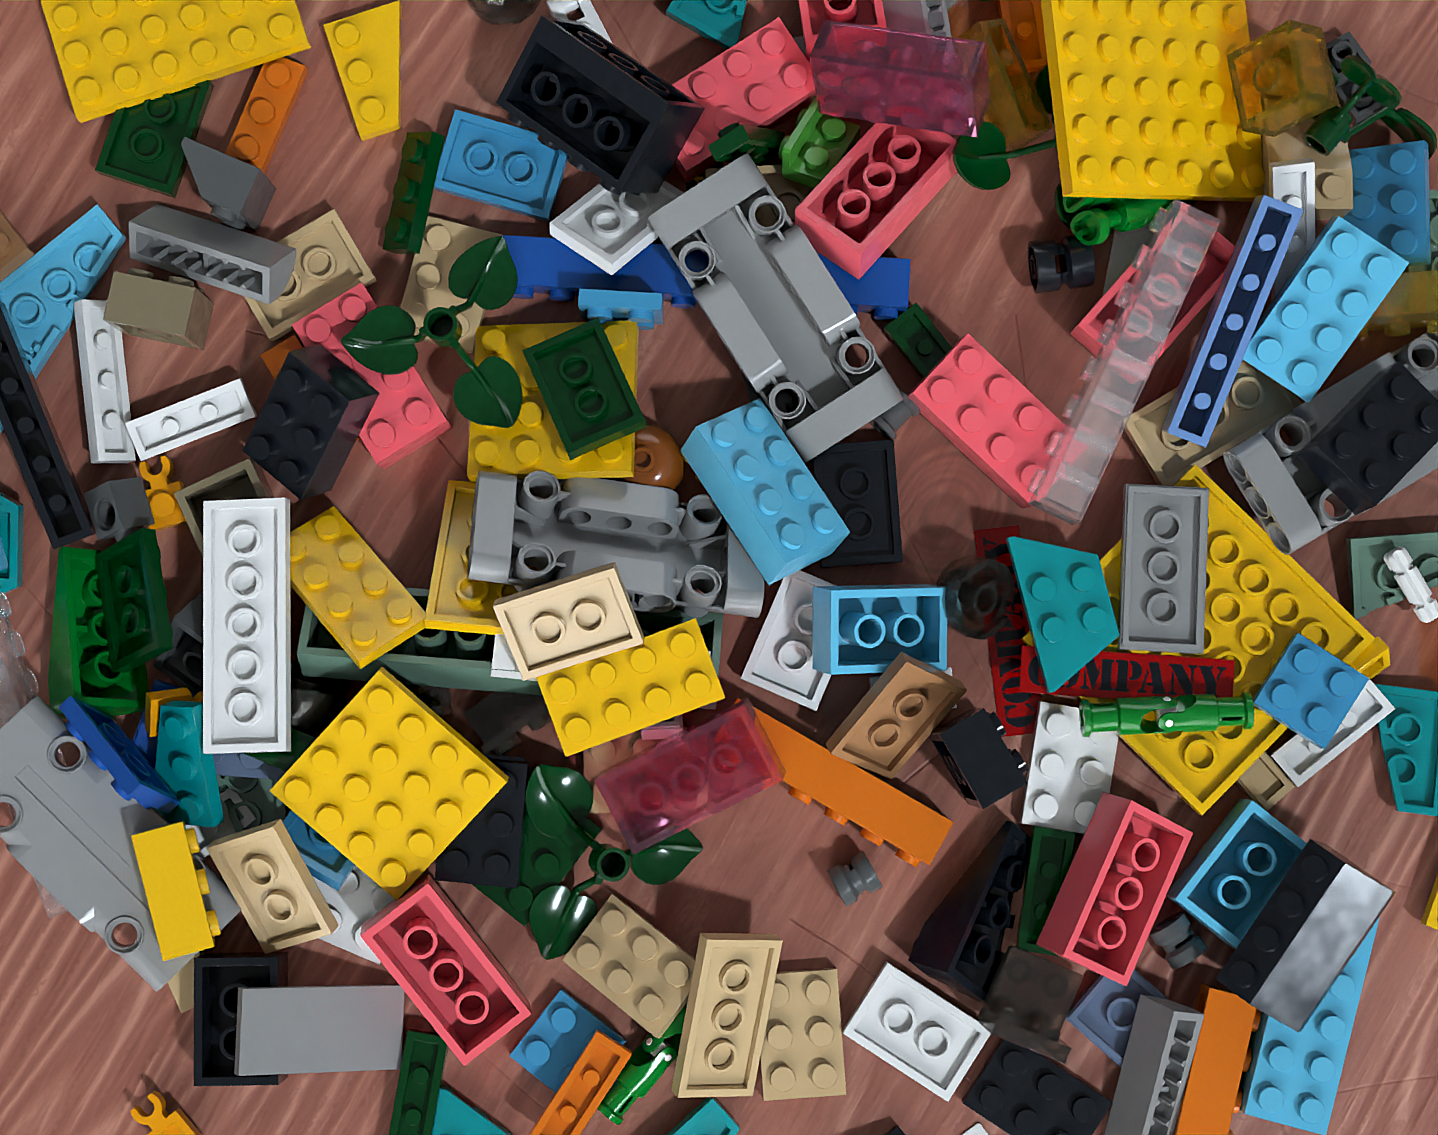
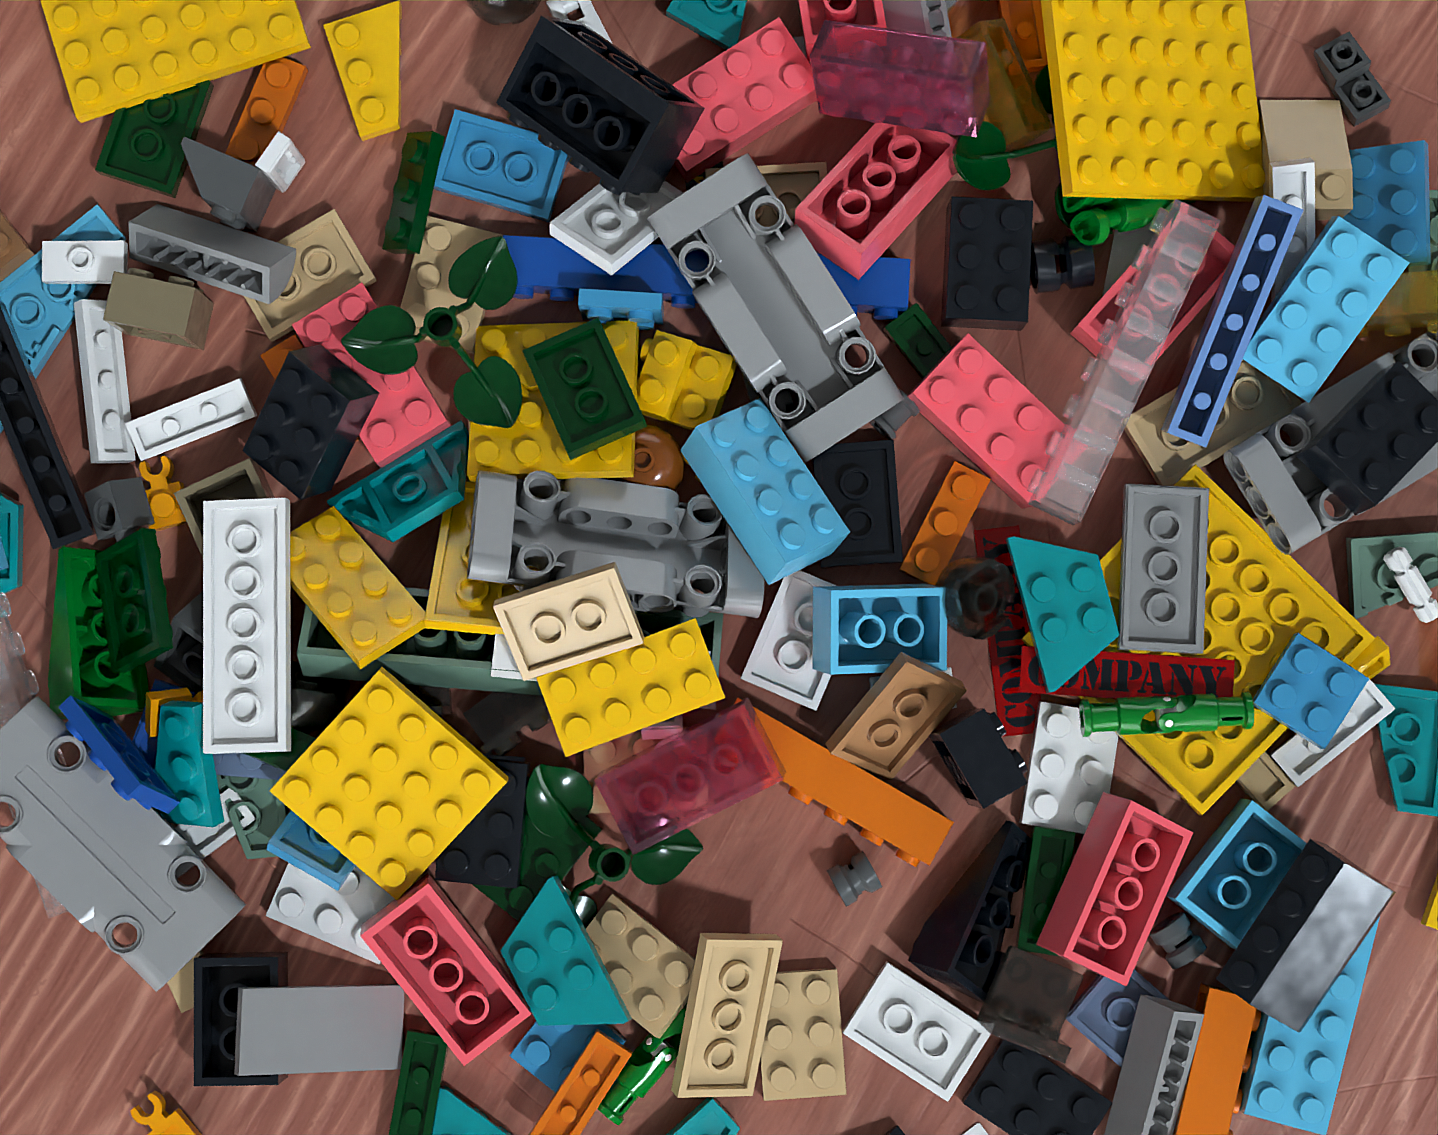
yellow brick [131,820,221,961] -> none
tan plate [206,819,339,954] -> none
dark green plate [708,123,786,166] -> none
bright green bracket [778,96,861,188] -> none
clear yellow brick [1226,19,1339,137] -> none
dark green plant [1269,38,1438,159] -> none
none -> white plate [42,240,128,284]
none -> white plate [255,131,306,193]
none -> teal wing [327,420,469,542]
none -> teal wing [500,876,632,1026]
none -> yellow plate [636,330,737,430]
none -> orange plate [899,461,991,586]
none -> black brick [941,196,1033,331]

